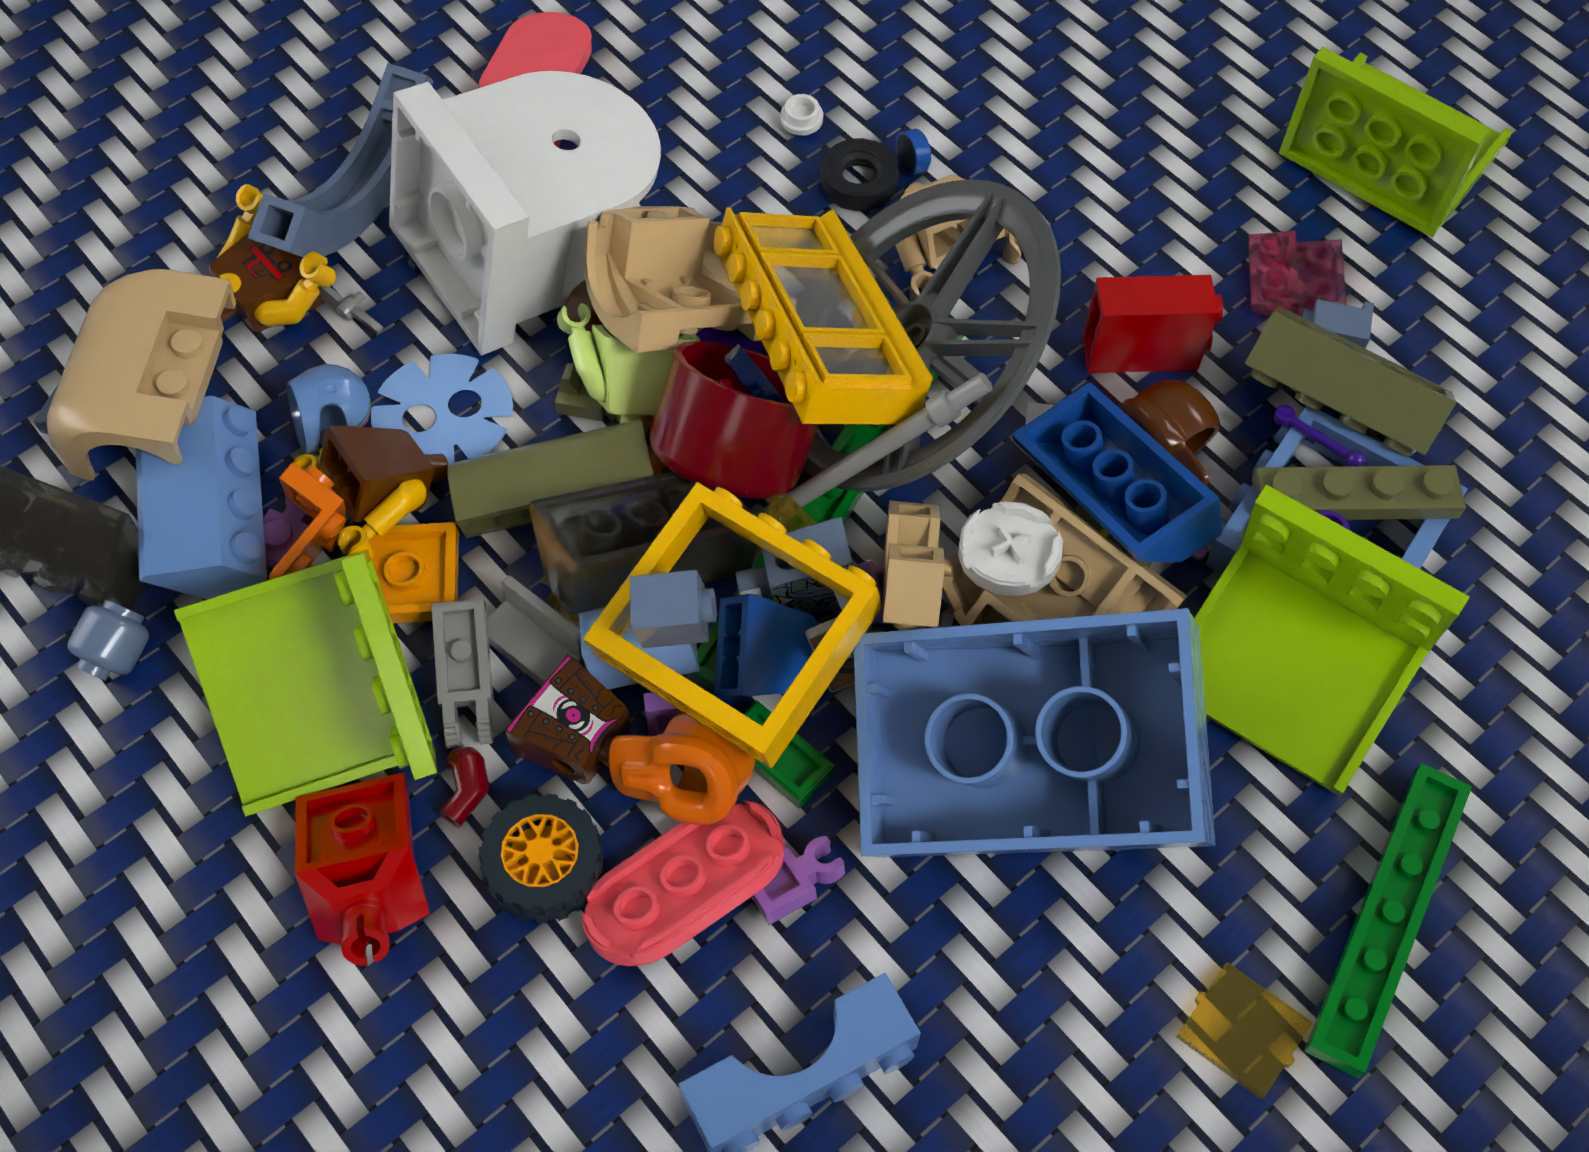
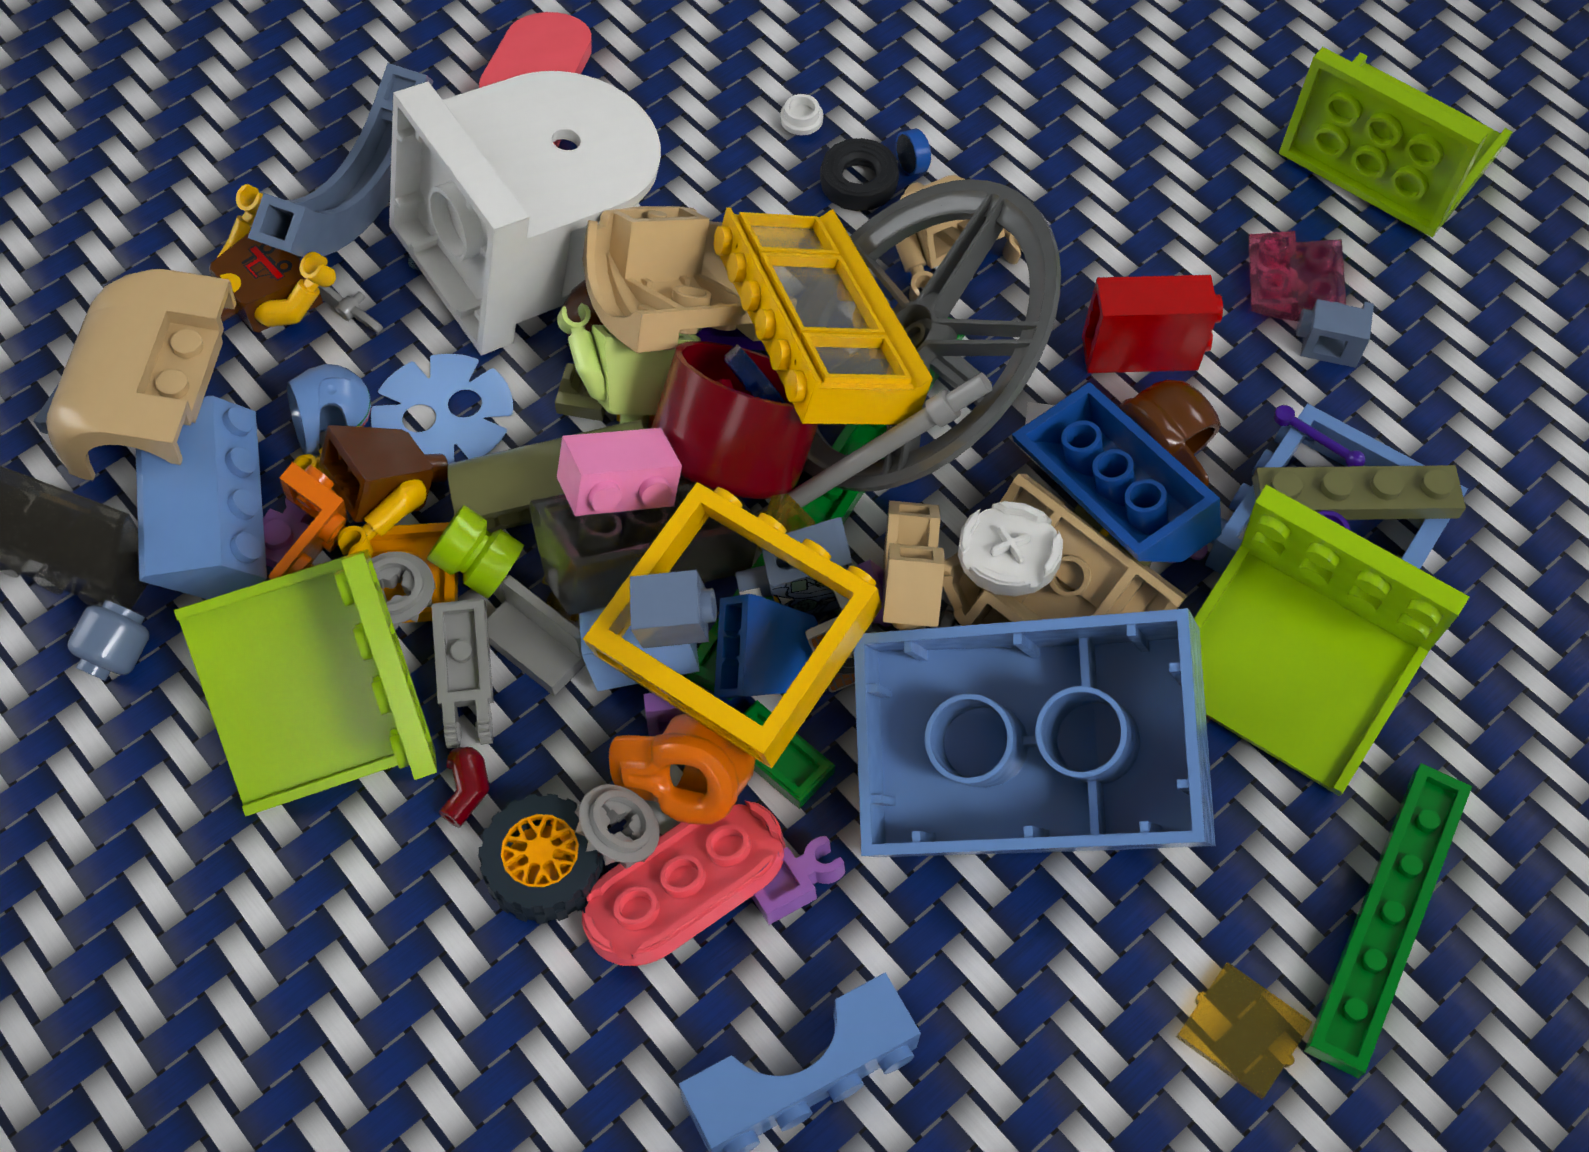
red plate [295,772,430,965] -> none
reddish brown torso [505,655,631,784] -> none
olive brick [1245,305,1457,456] -> none
none -> light grey gear [371,551,436,630]
none -> lime wheel [426,505,524,599]
none -> bright pink brick [557,428,682,516]
none -> light grey gear [574,784,659,869]

